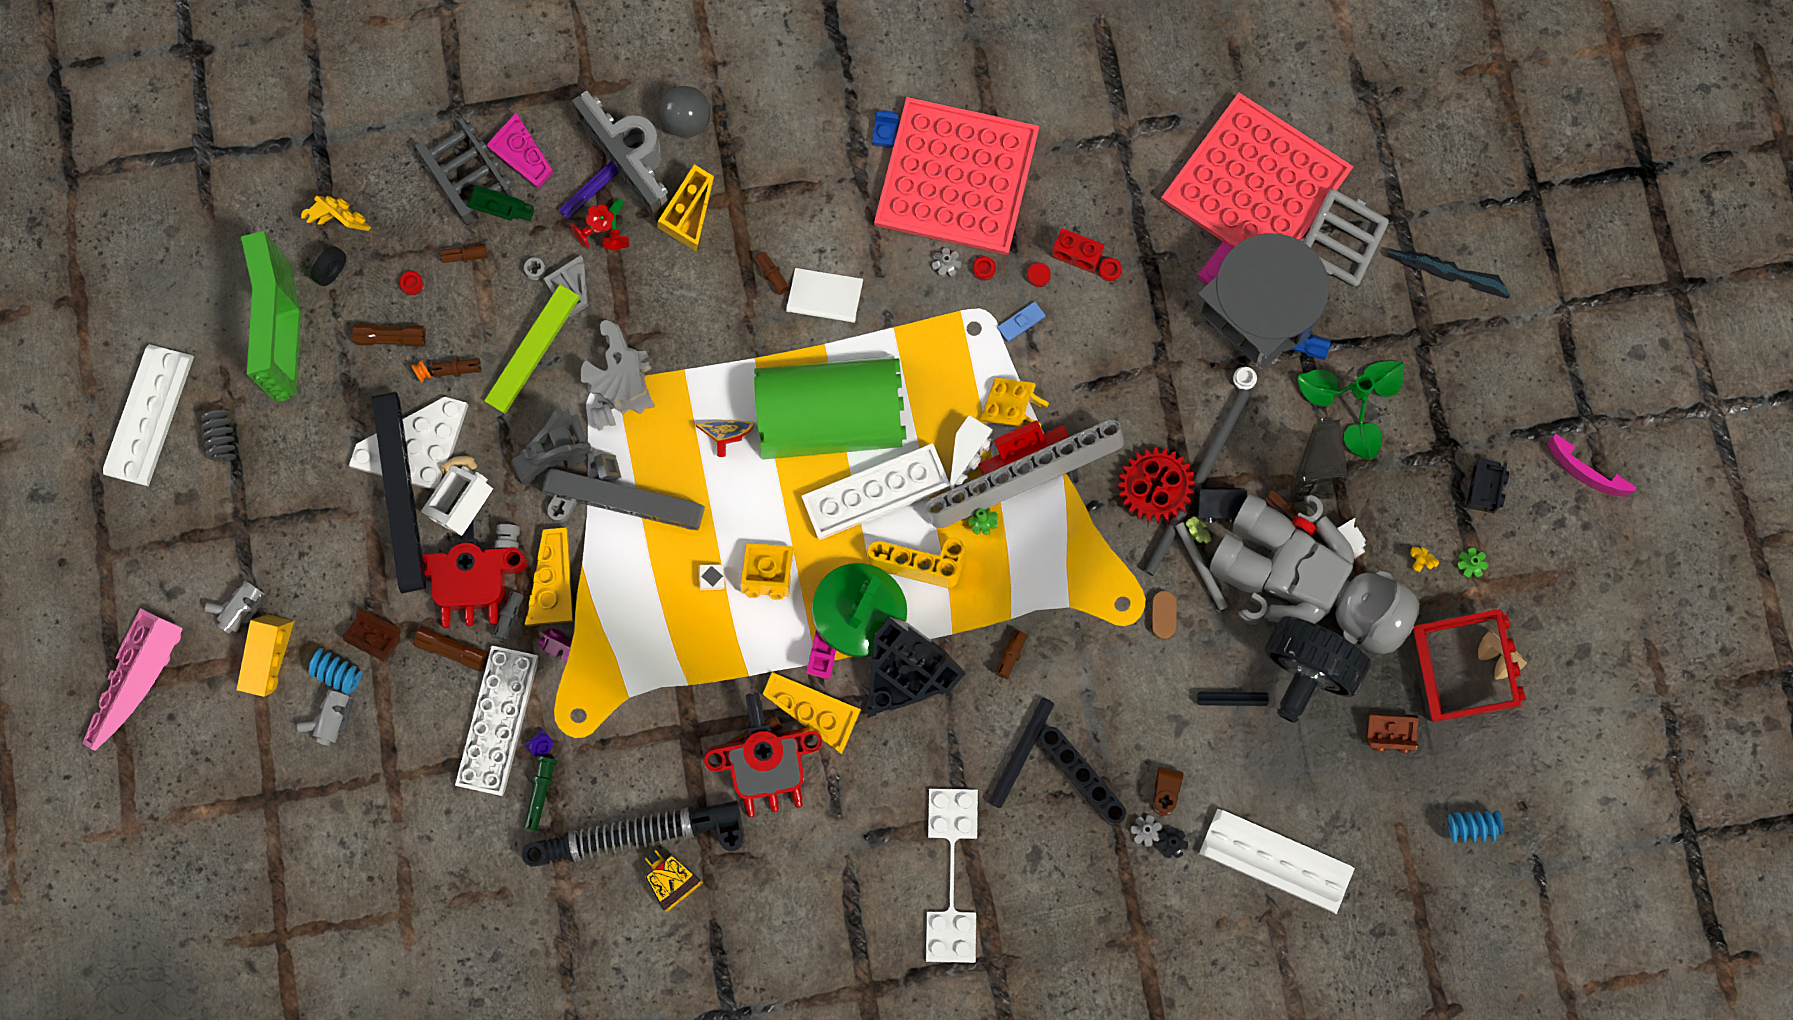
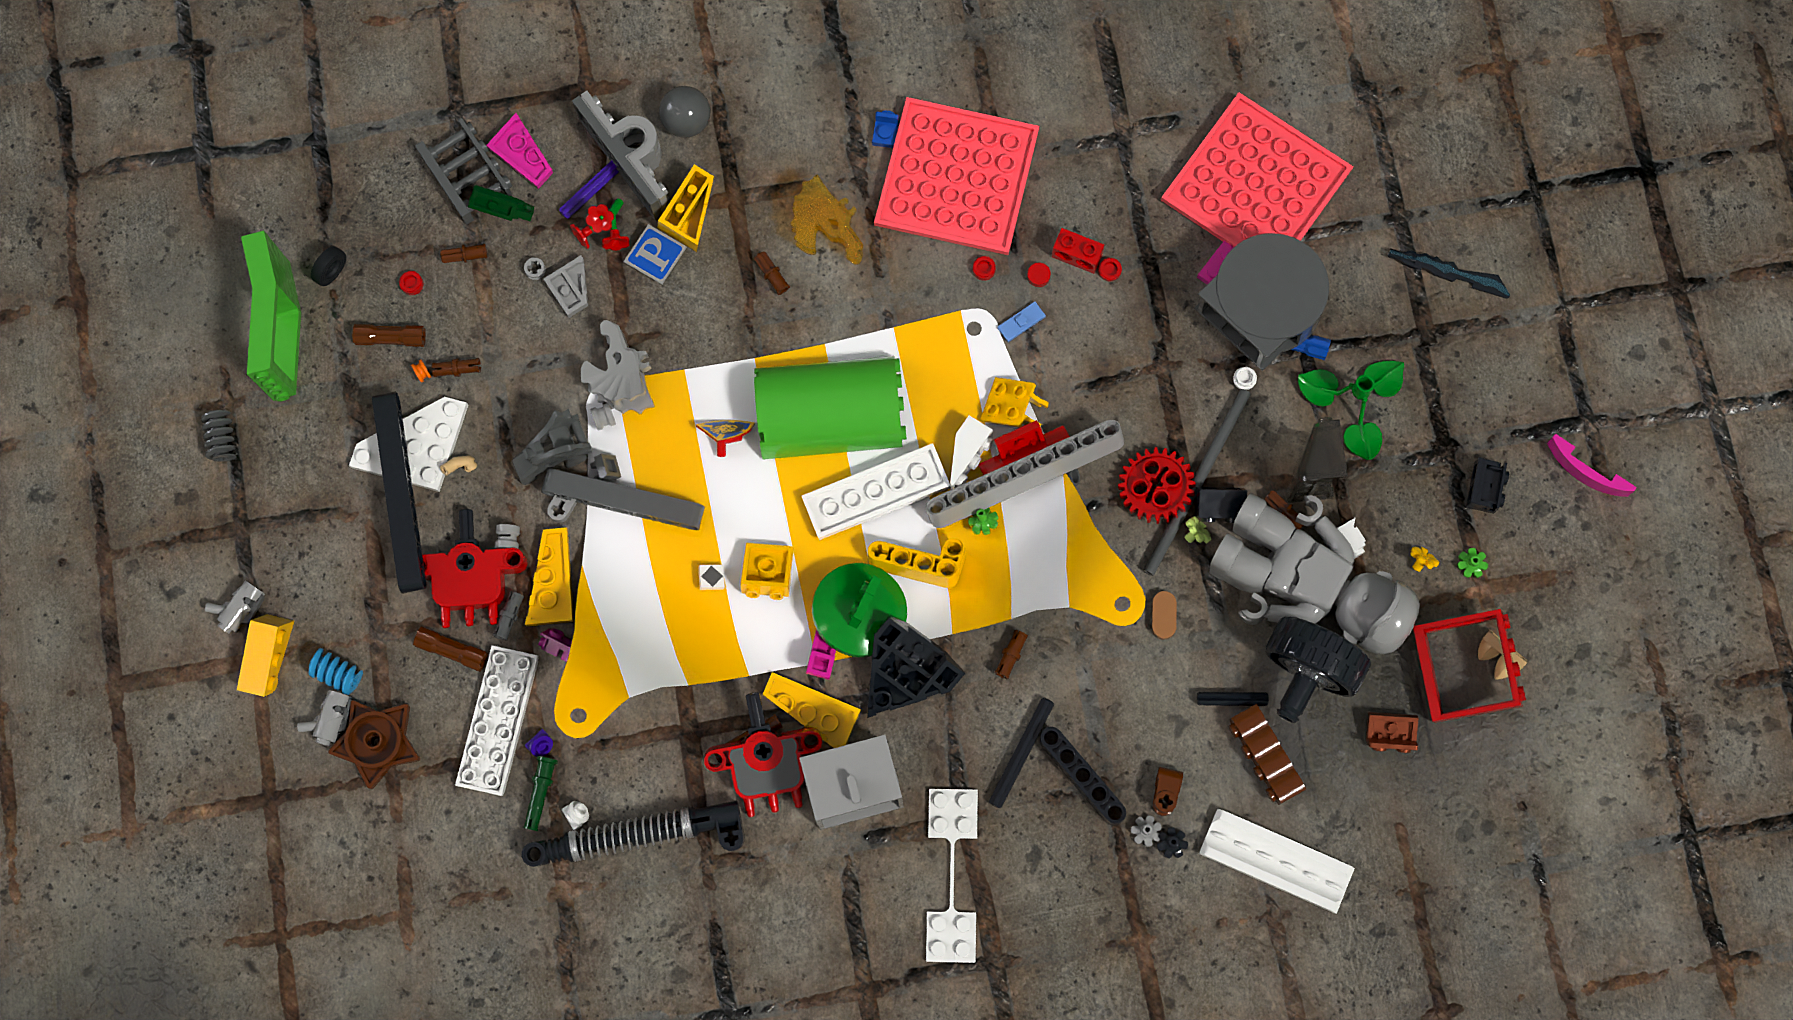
bright pink wedge [83,608,183,751] -> none
white plate [103,344,194,487] -> none
yellow plate [301,196,371,231] -> none
copper bracket [343,608,400,662] -> none
white window [421,465,493,536] -> none
lime tile [484,284,581,414] -> none
torso [645,850,703,912] -> none
white piece [786,268,863,323] -> none
light grey plant [932,248,961,277] -> none
light grey bar [1175,522,1228,611] -> none
red tile [1292,516,1316,536] -> none
light grey bar [1303,189,1389,286] -> none
dark azure piece [1448,810,1503,844] -> none
none -> reddish brown plate [328,700,420,789]
none -> white plate [562,801,589,830]
none -> piece [623,224,687,285]
none -> clear yellow animal [790,175,864,265]
none -> light grey piece [799,735,904,830]
none -> reddish brown brick [1228,704,1306,805]

